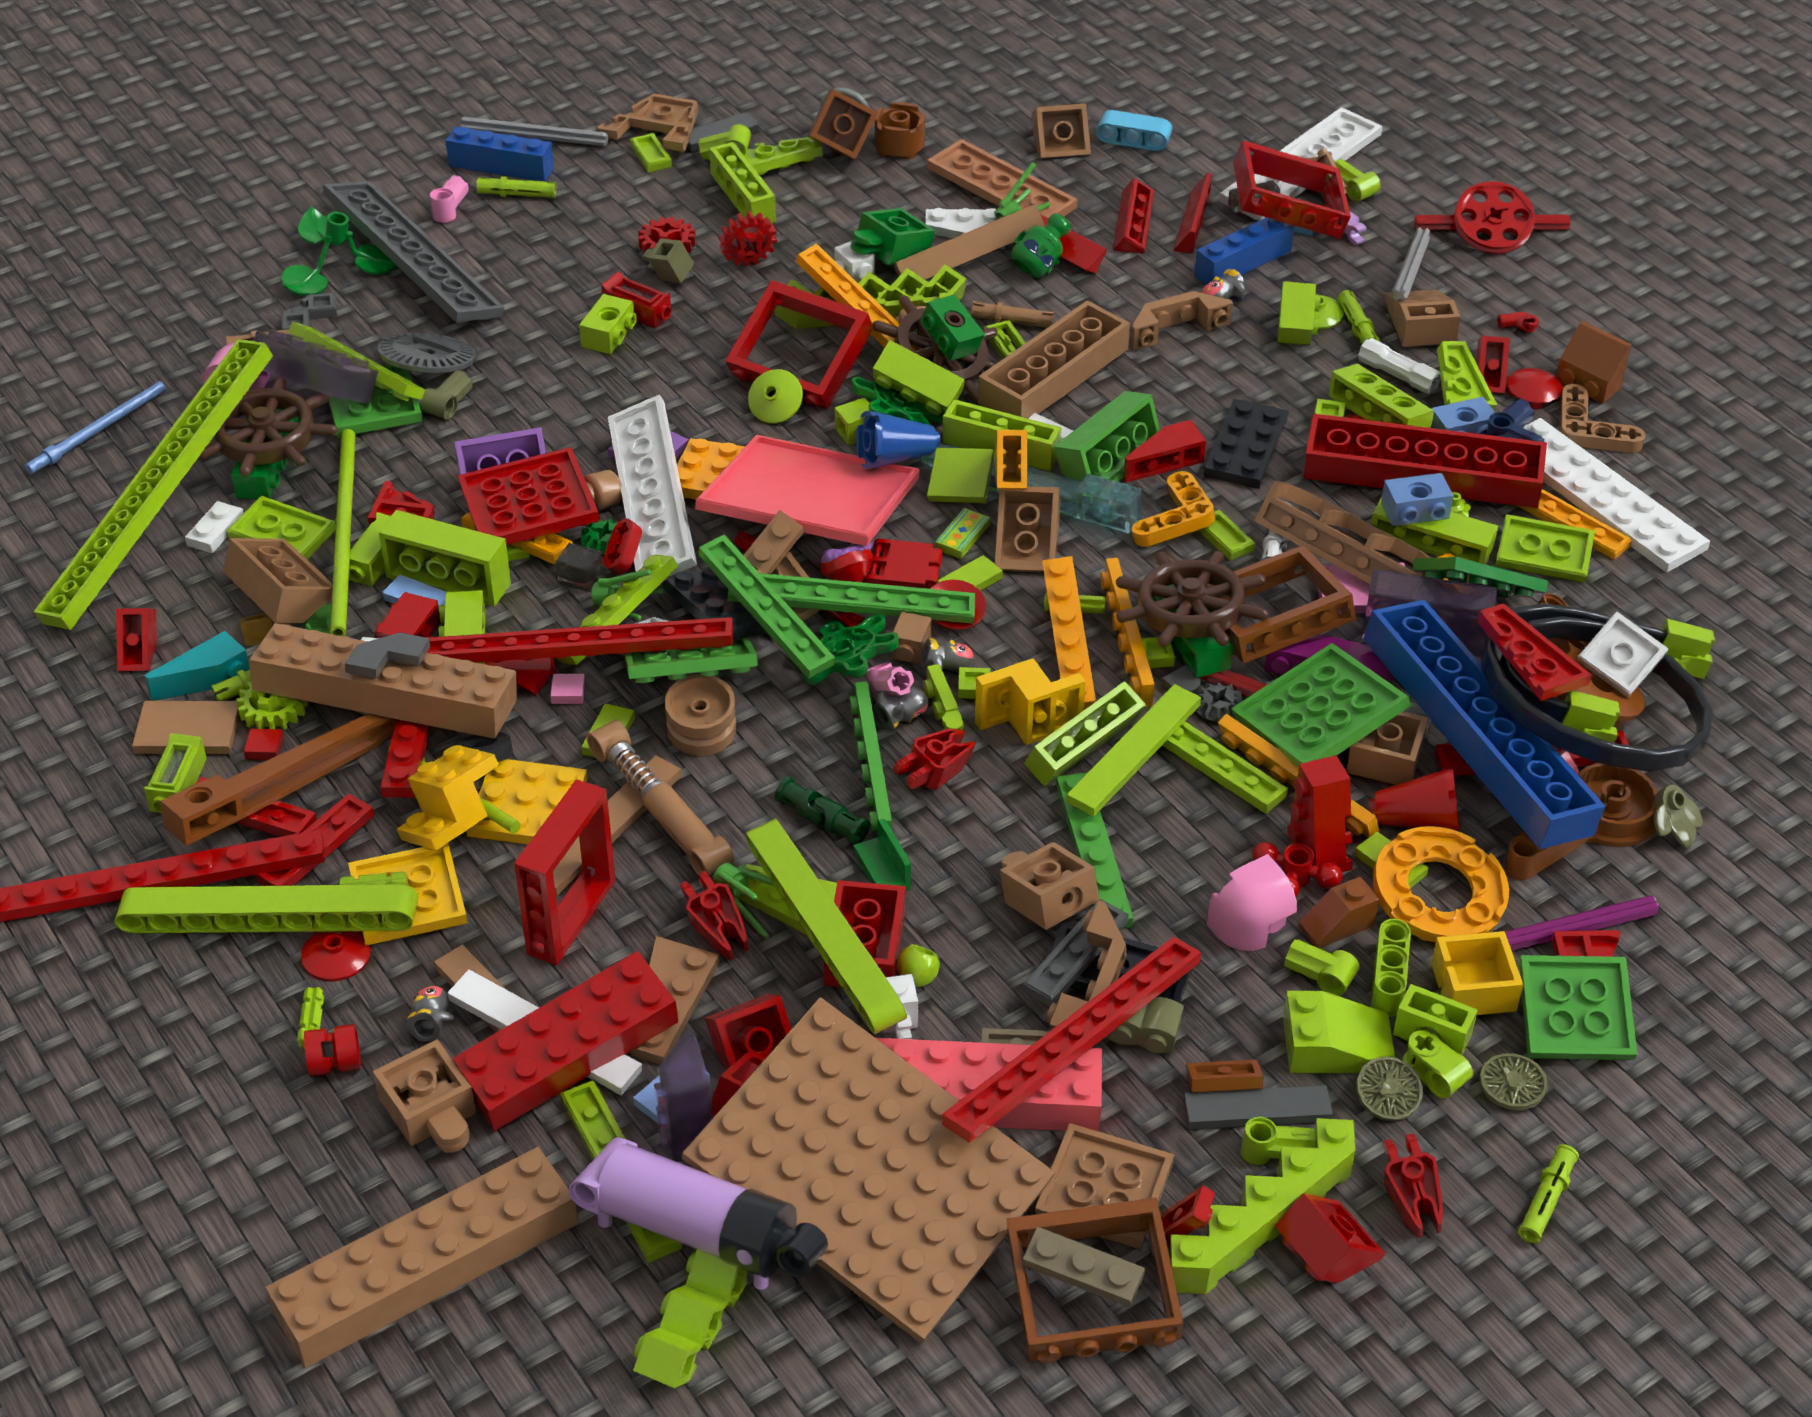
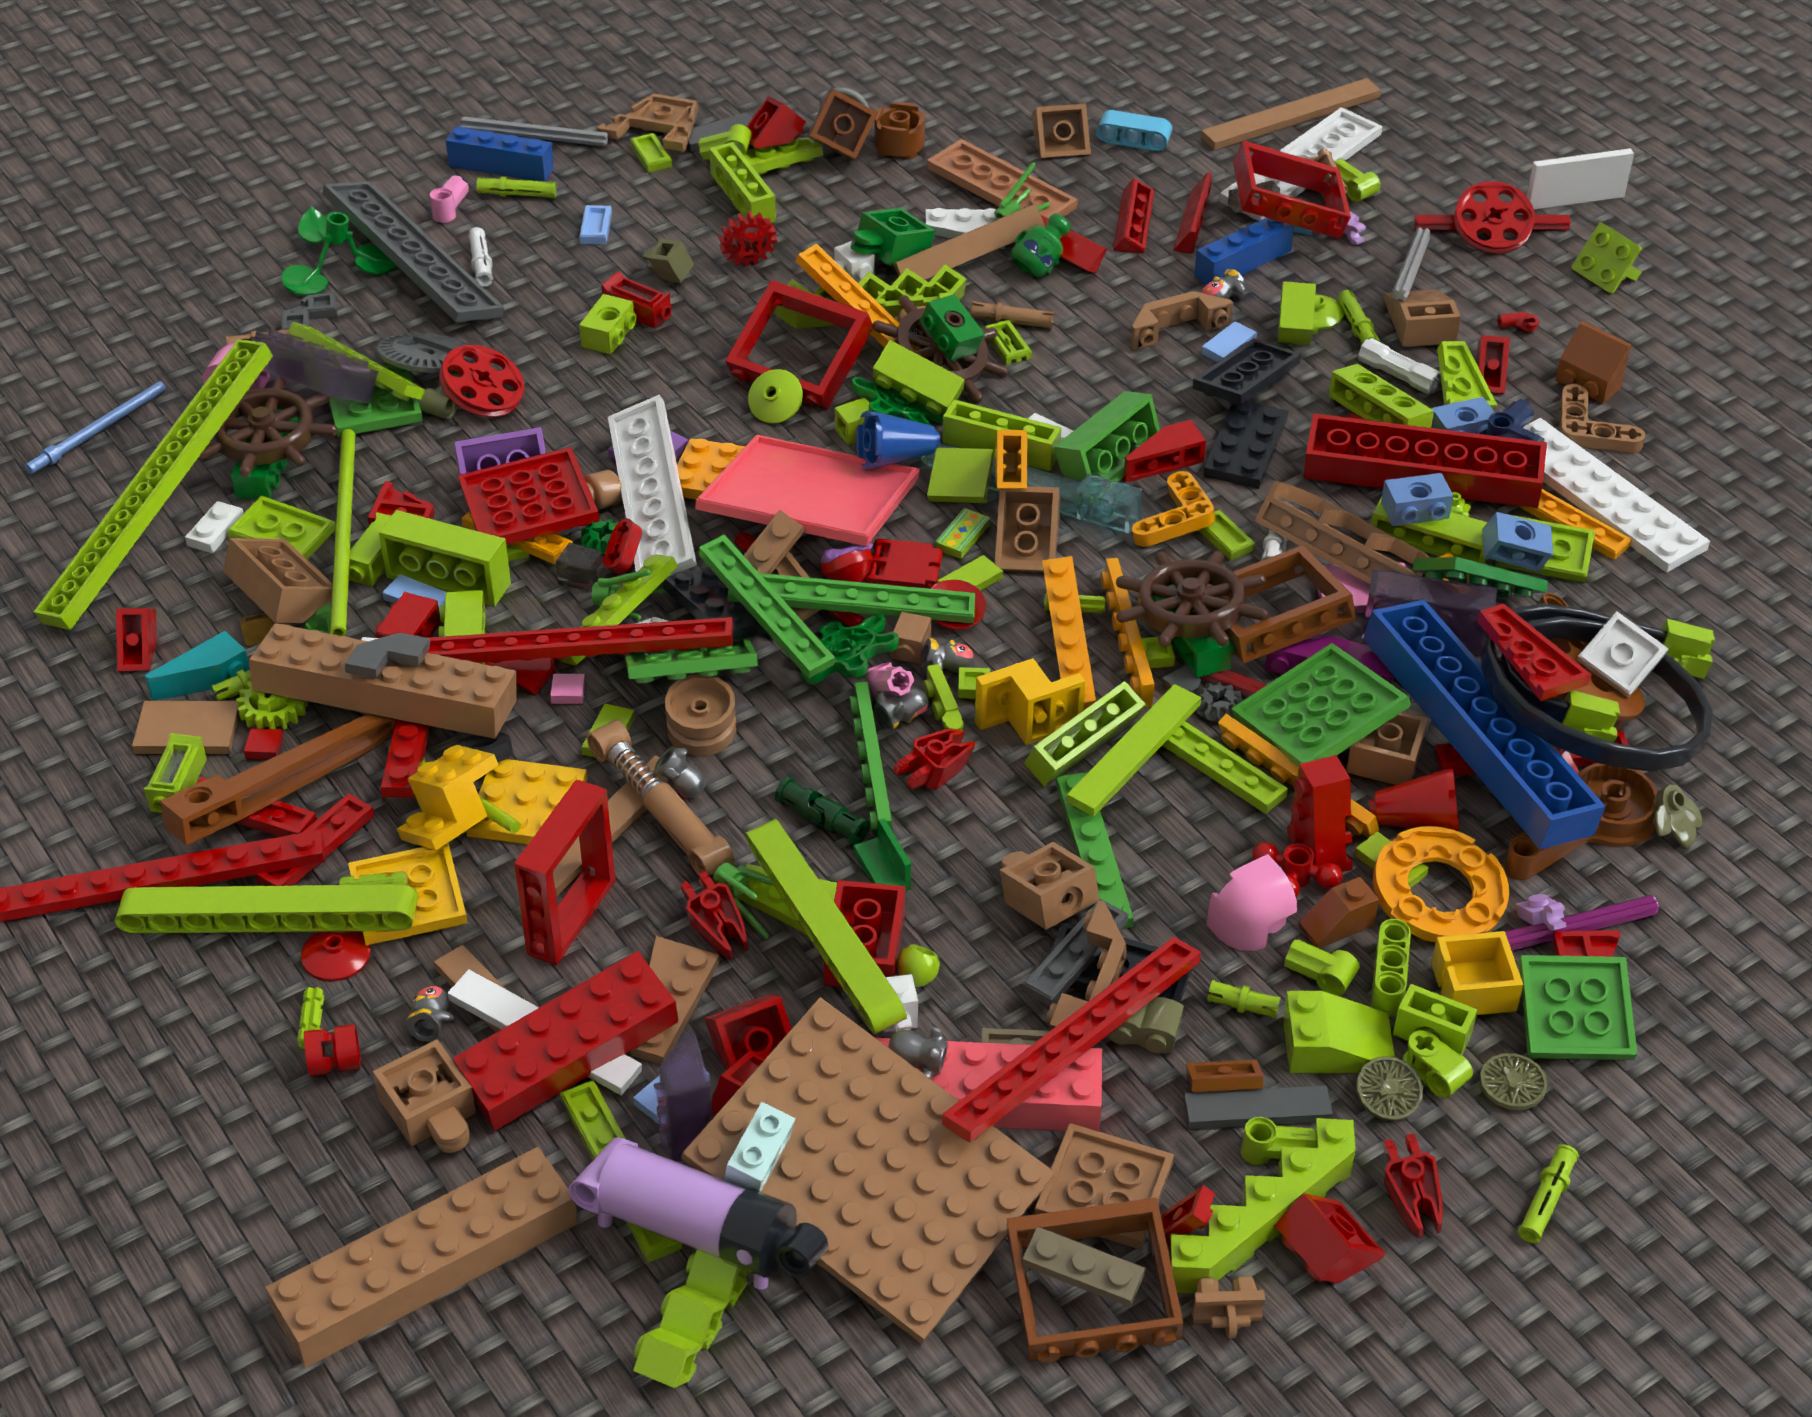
red gear [638,217,696,254] -> none
medium nougat brick [978,300,1130,419] -> none
lime plate [1315,399,1346,417] -> none
red dish [1506,368,1563,410] -> none
none -> red wedge [439,345,524,417]
none -> white pin [468,227,493,287]
none -> light blue tile [579,205,612,245]
none -> flat silver animal [654,747,706,799]
none -> light aqua brick [724,1102,796,1192]
none -> red slope [746,96,806,148]
none -> flat silver animal [888,1027,948,1078]
none -> medium nougat hips [1192,1276,1265,1339]
none -> black plate [1193,338,1301,405]
none -> medium nougat tile [1201,78,1381,150]
none -> light blue tile [1201,321,1257,362]
none -> lime pin [1207,980,1281,1019]
none -> medium blue brick [1482,512,1553,572]
none -> lavender plate [1516,894,1567,931]
none -> white tile [1527,148,1634,209]
none -> lime bracket [1571,222,1642,294]

